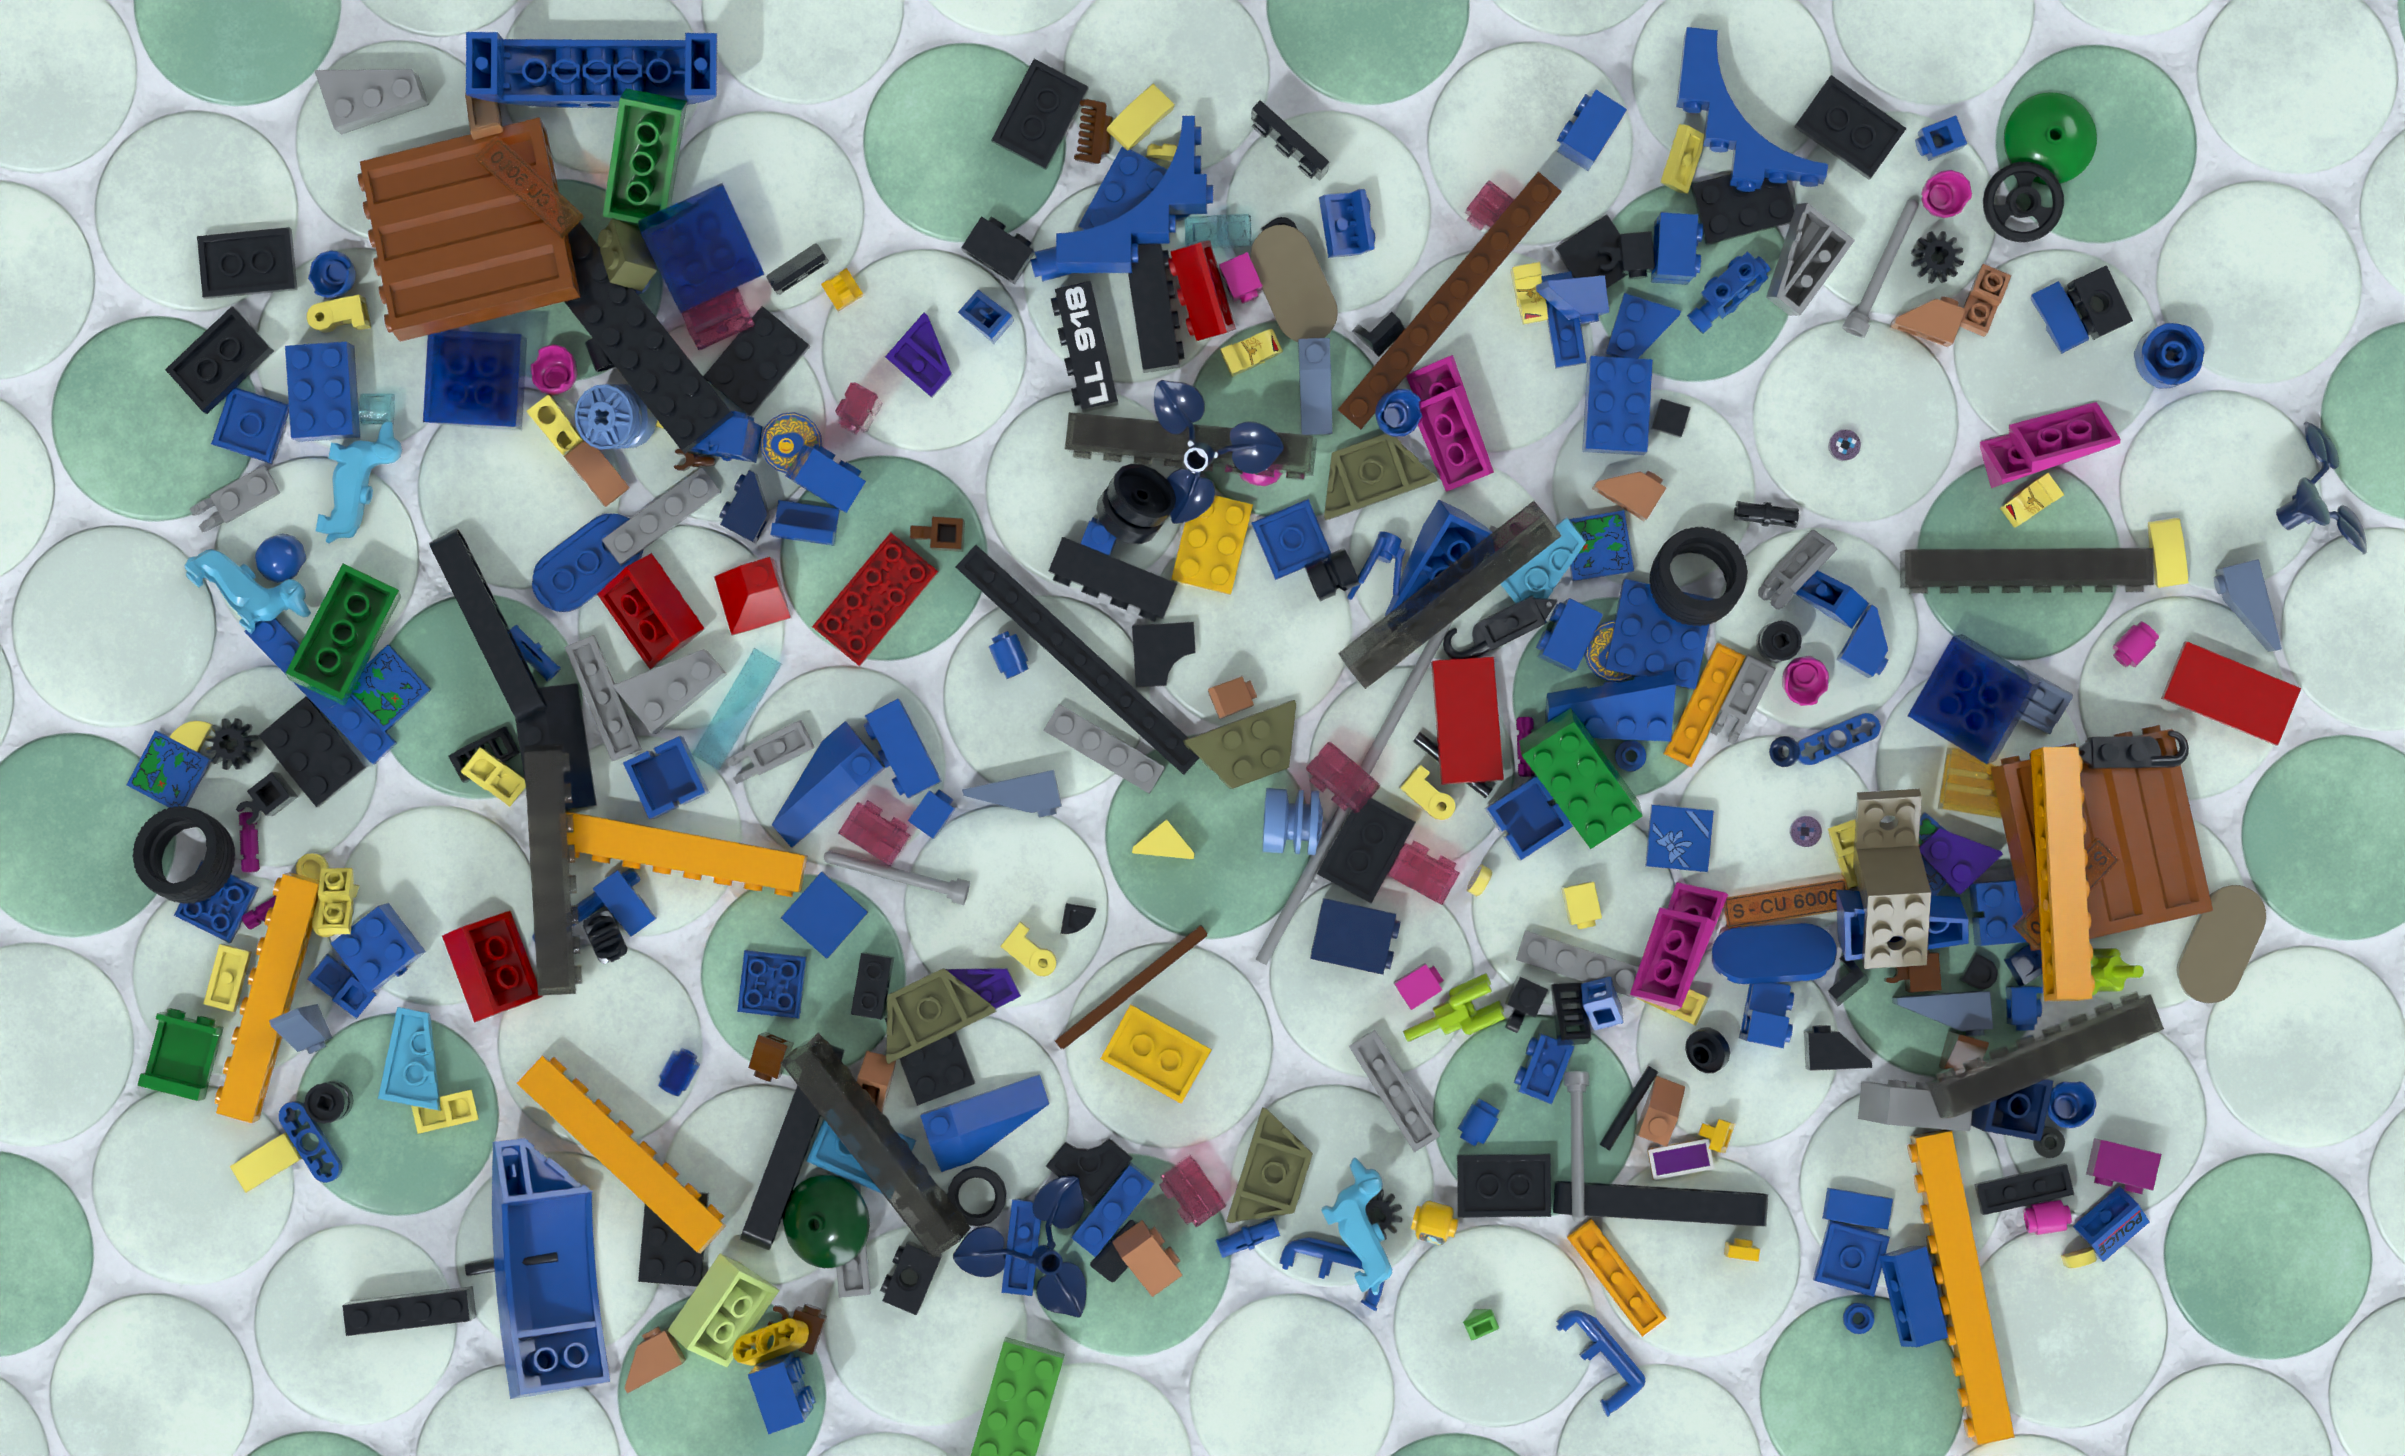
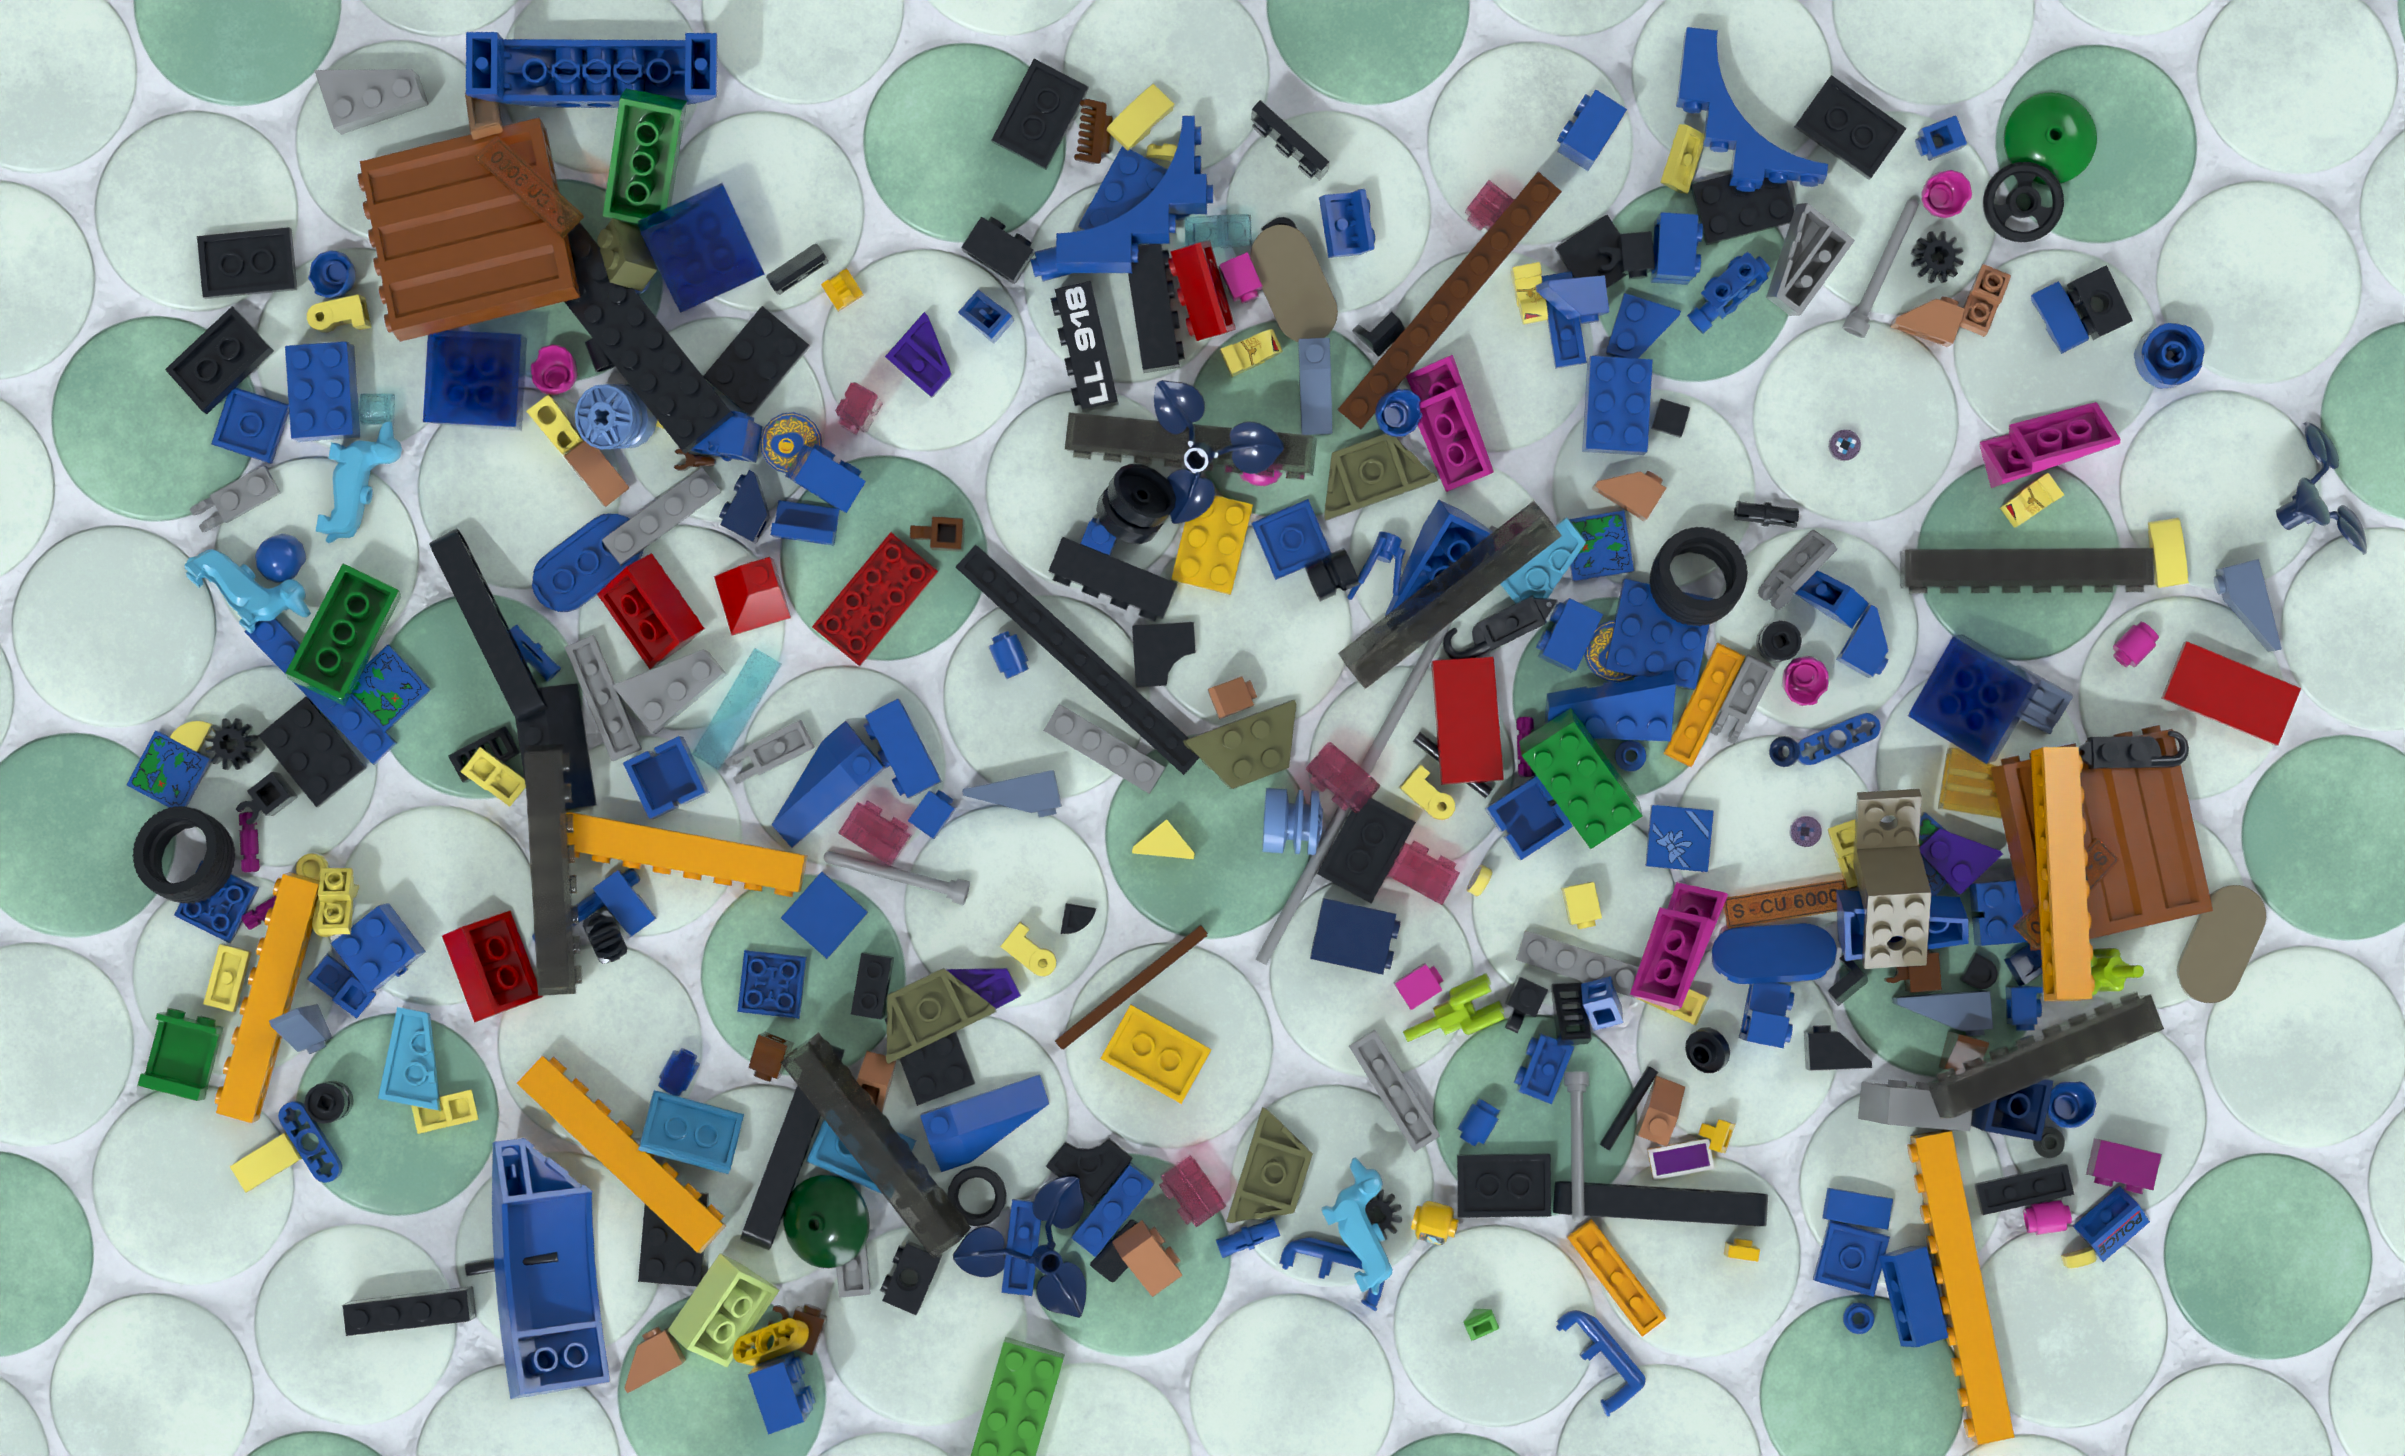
clear pink brick [680,284,755,350] -> none
none -> dark azure tile [638,1090,744,1174]

